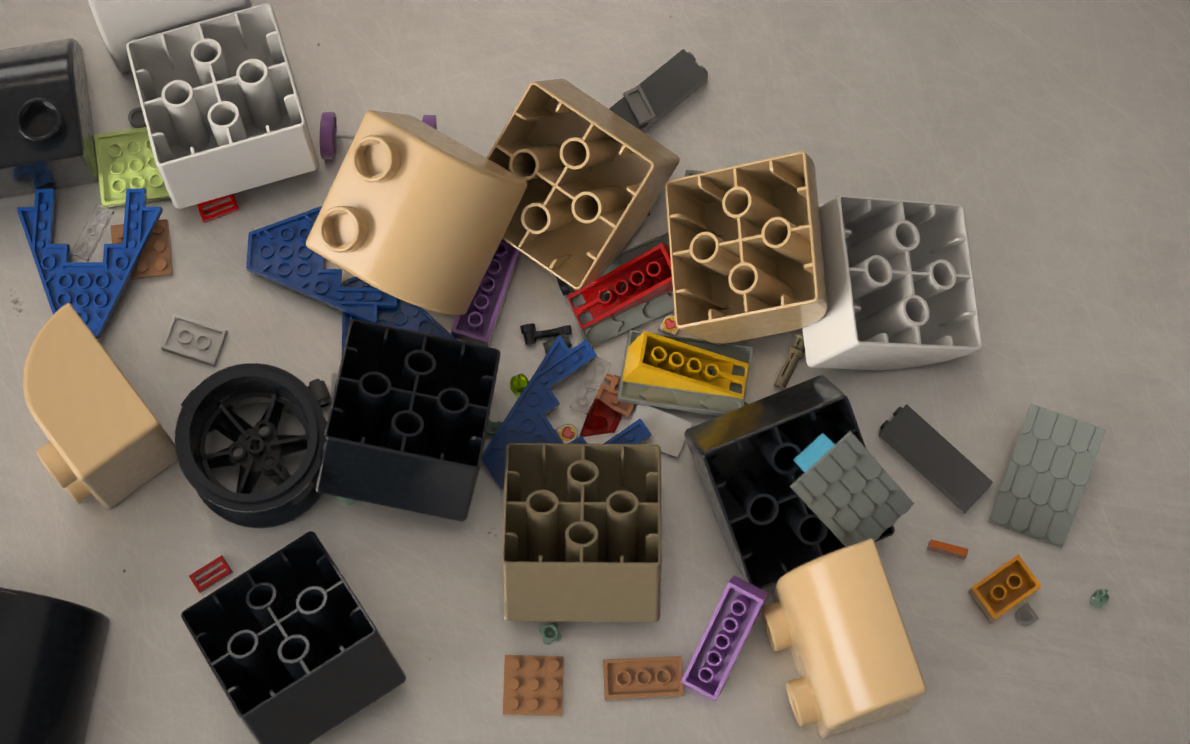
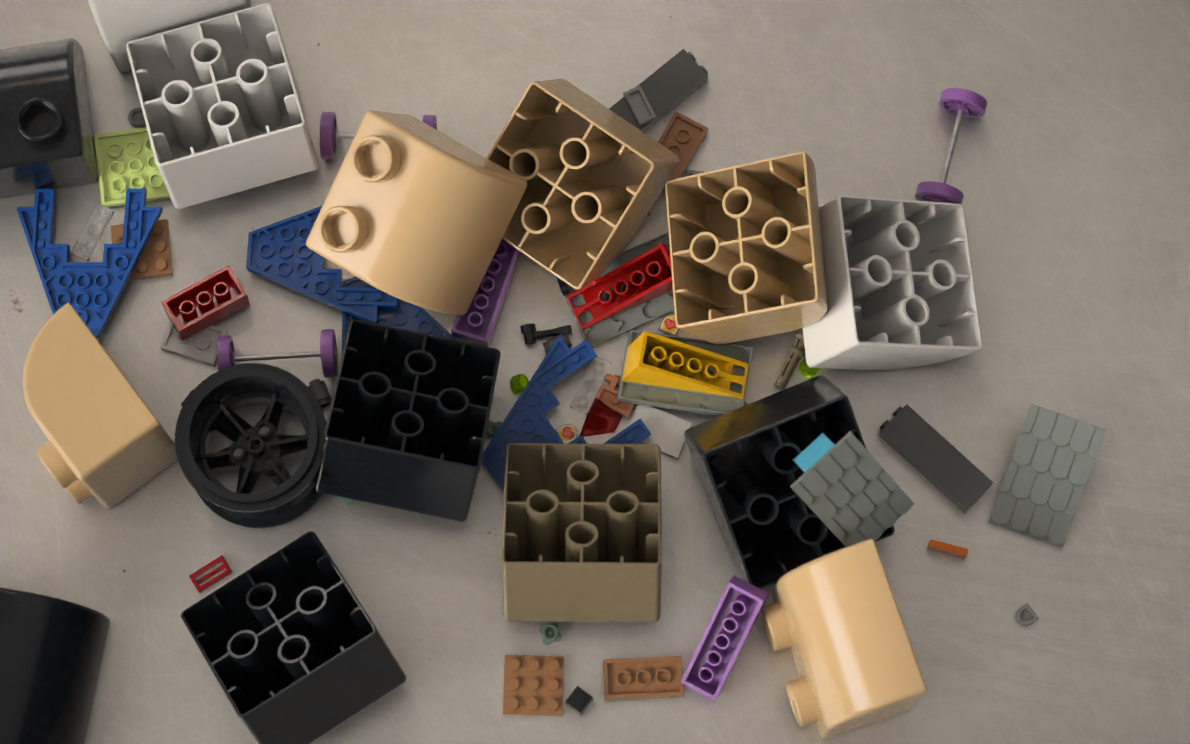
red tile [197,194,239,223] -> none
light orange brick [968,554,1042,623] -> none
sand green plate [1090,589,1109,607] -> none
none -> red brick [161,265,250,341]
none -> medium lavender axle [217,329,338,378]
none -> black brick [565,686,593,716]
none -> medium nougat plate [658,111,708,189]
none -> clear neon green tile [799,358,820,379]
none -> medium lavender axle [915,88,987,205]

